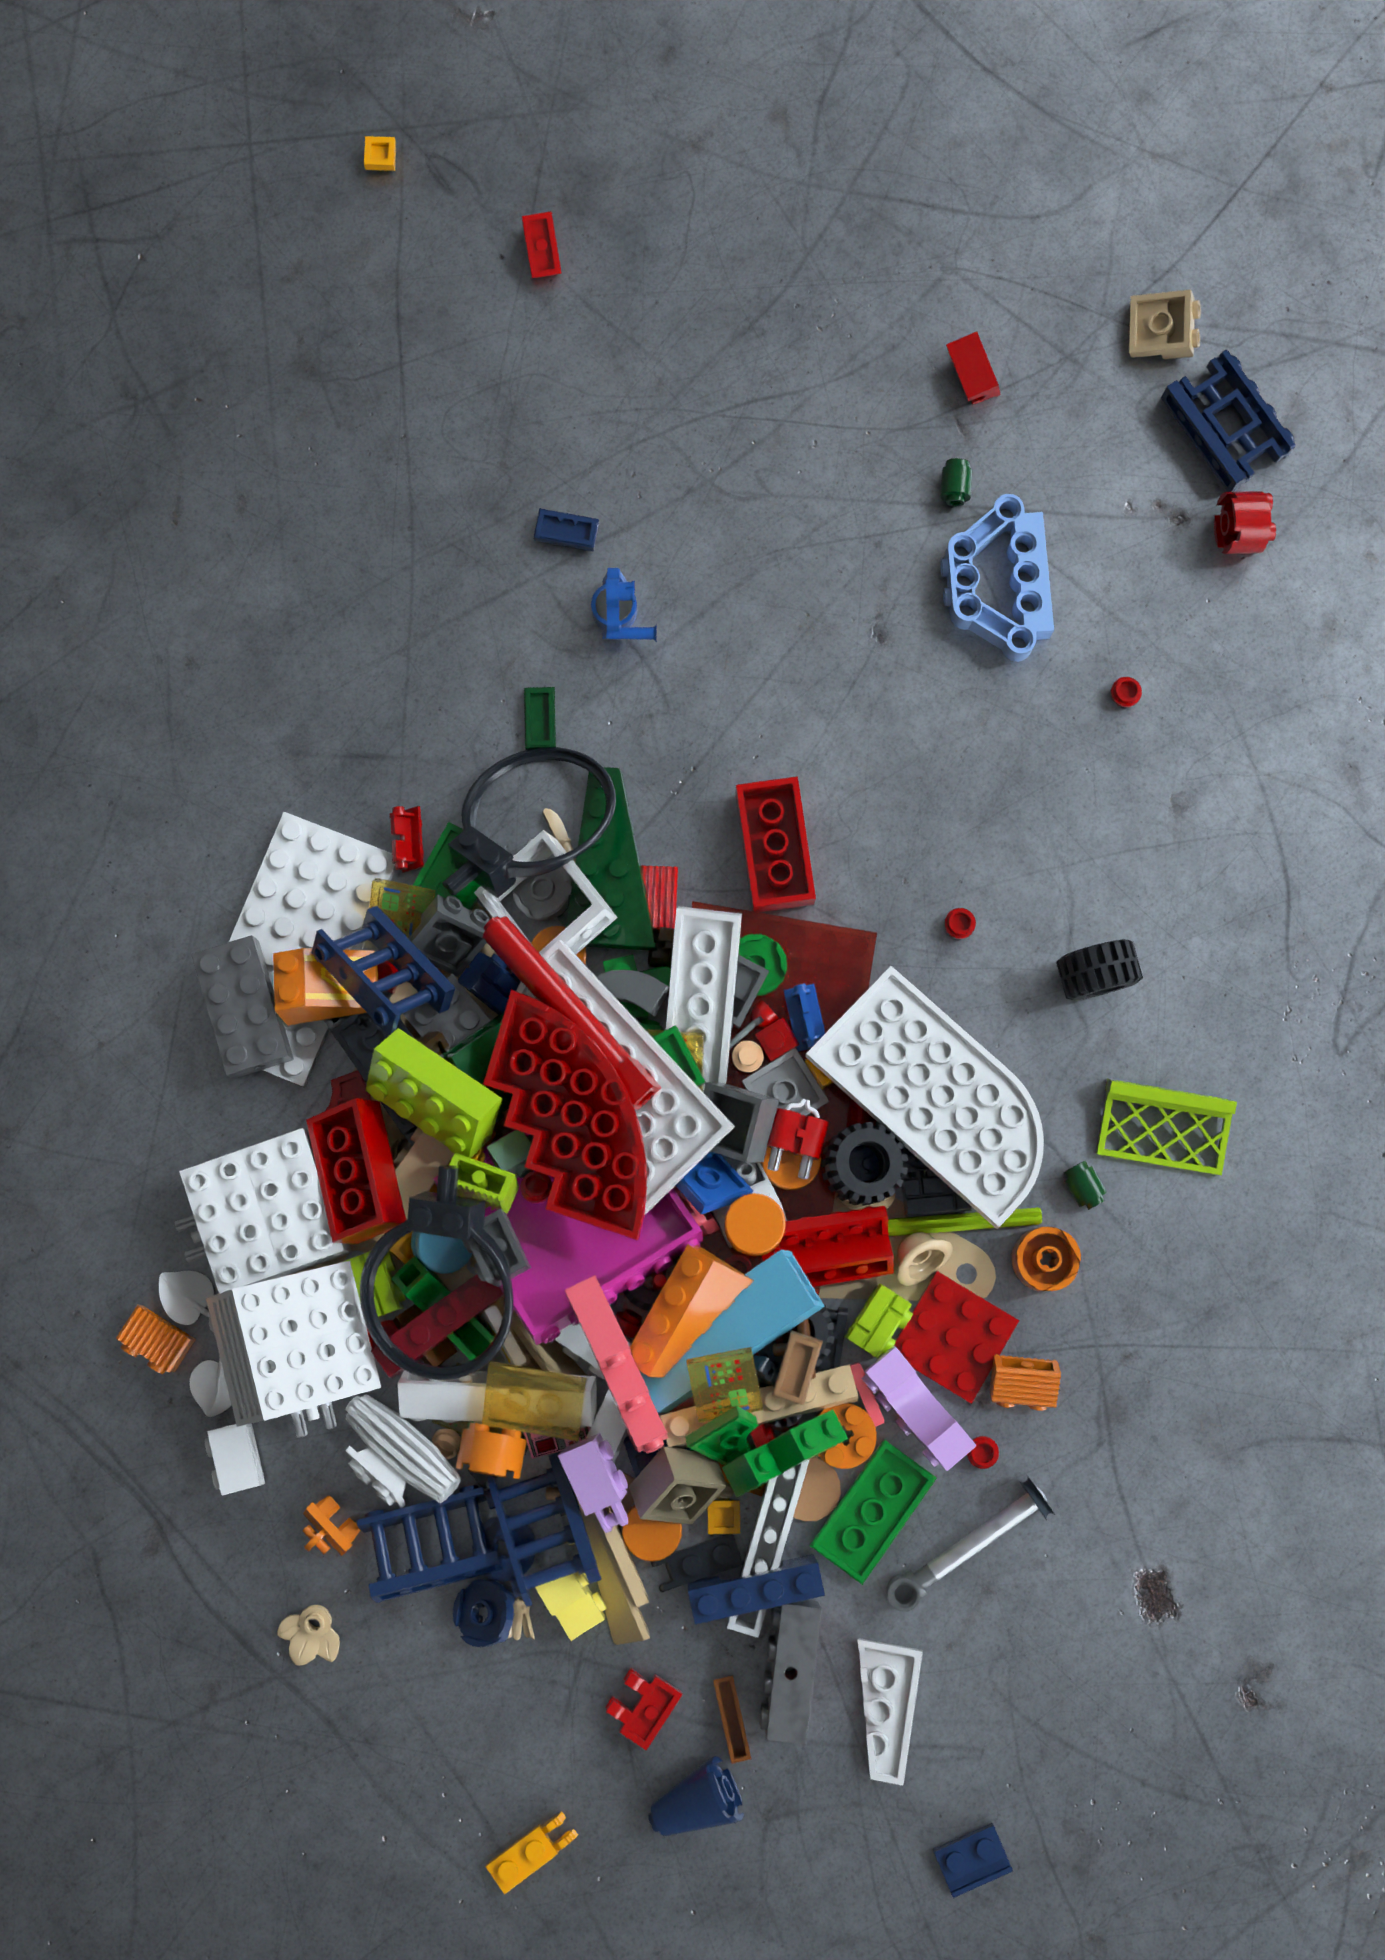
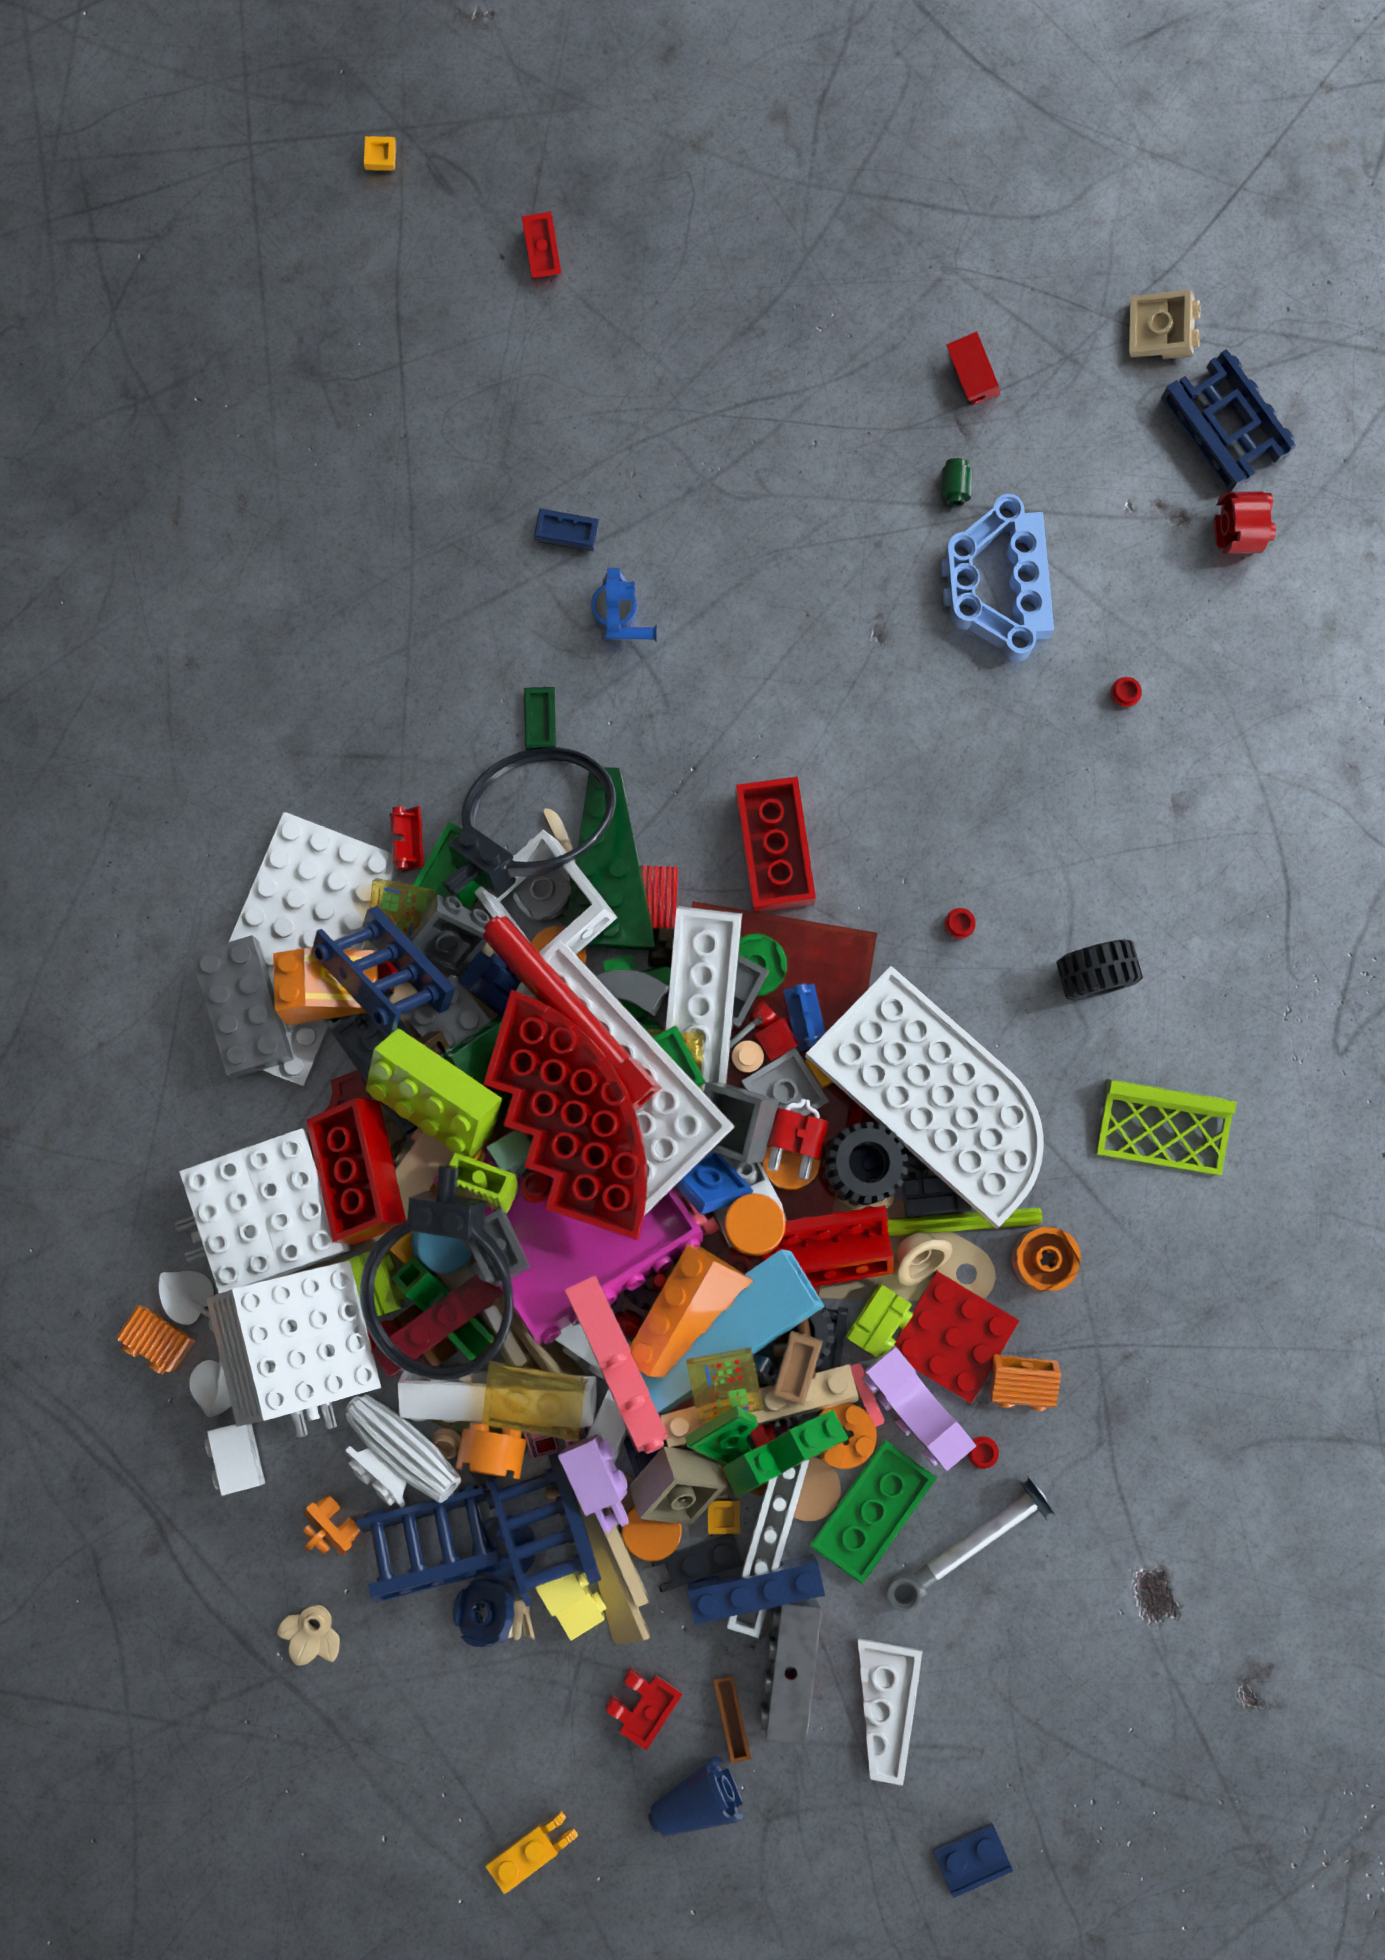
dark green brick [1063,1161,1107,1210] -> none

